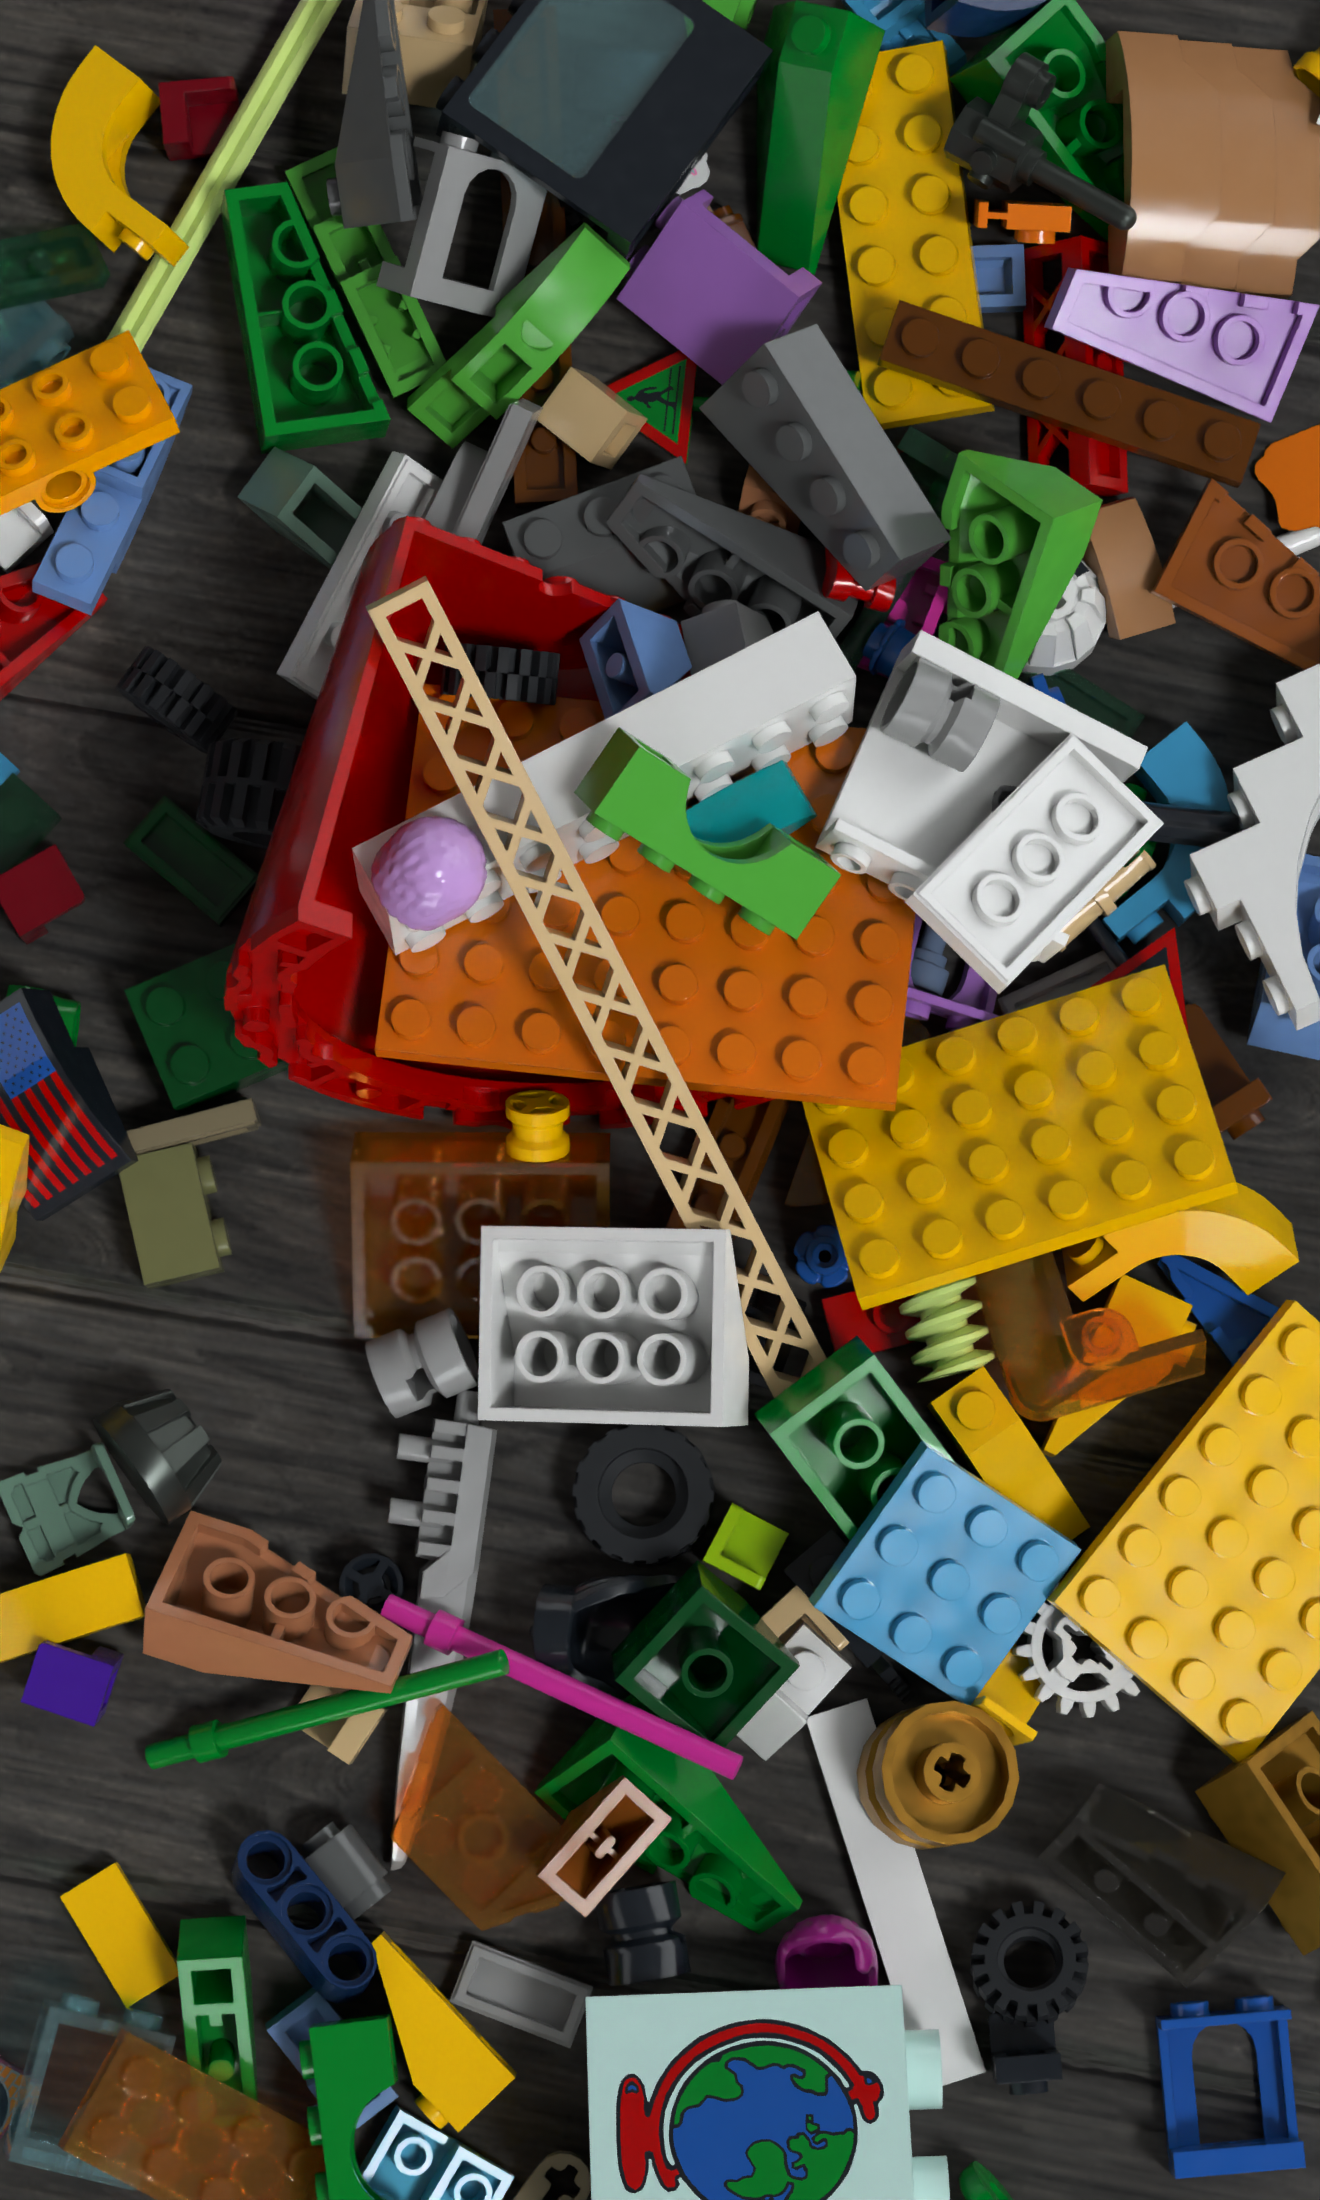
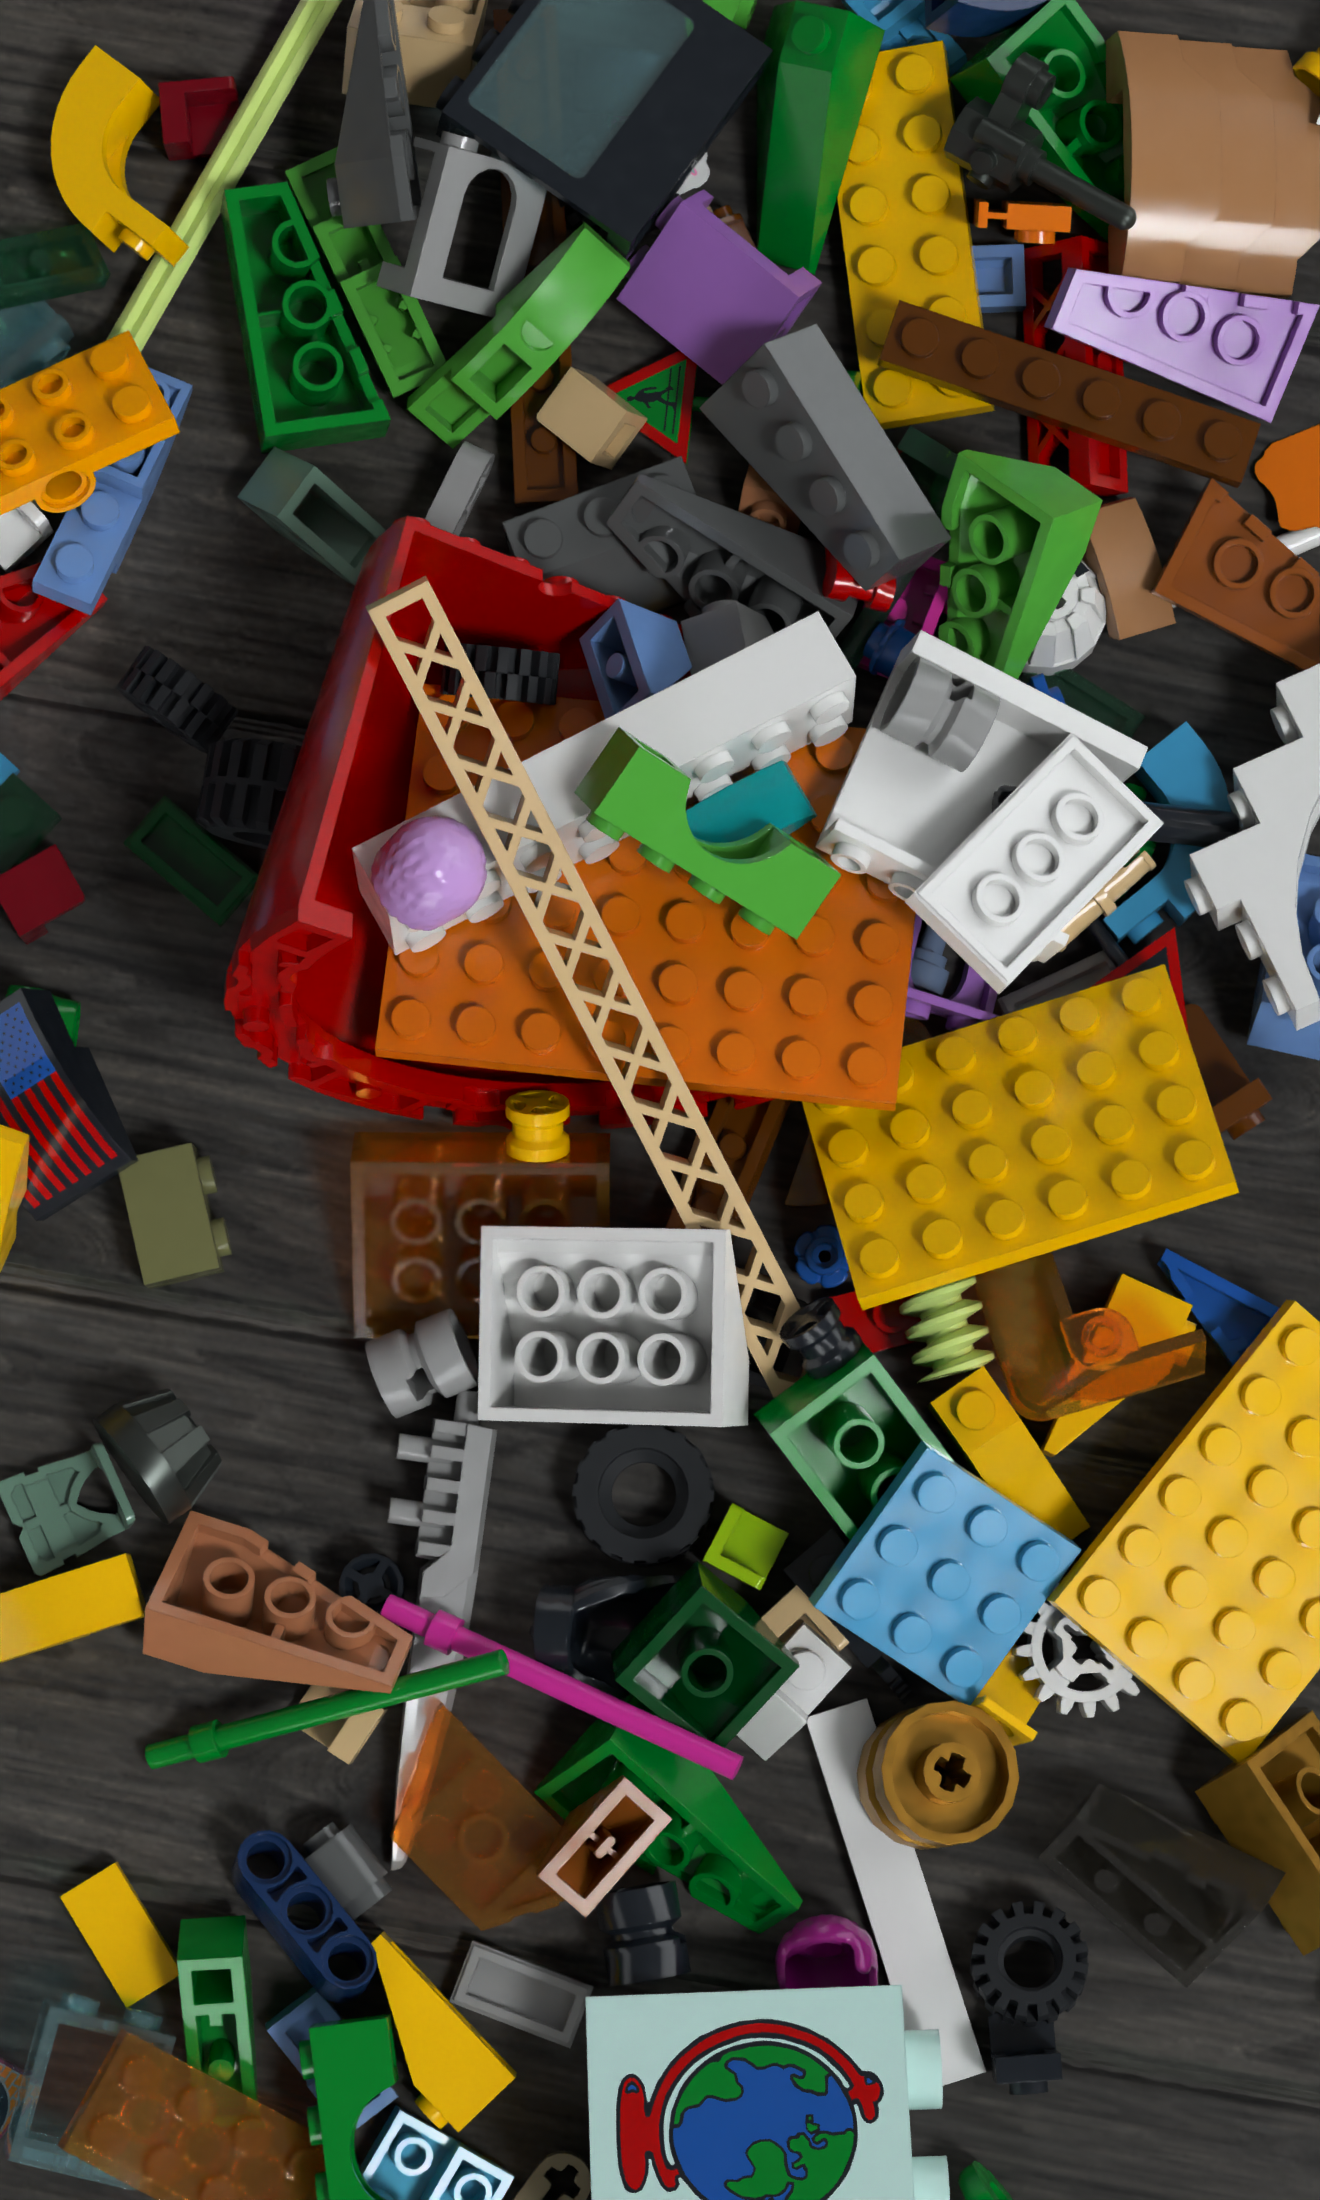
dark purple panel [21,1641,124,1727] -> none
dark green brick [124,943,288,1115] -> none
dark tan tile [127,1098,262,1155] -> none
white tile [276,451,443,700] -> none
light grey tile [452,398,543,545] -> none
yellow arch [1062,1182,1299,1302] -> none
blue panel [1155,1995,1306,2179] -> none
none -> black wheel [779,1297,862,1379]

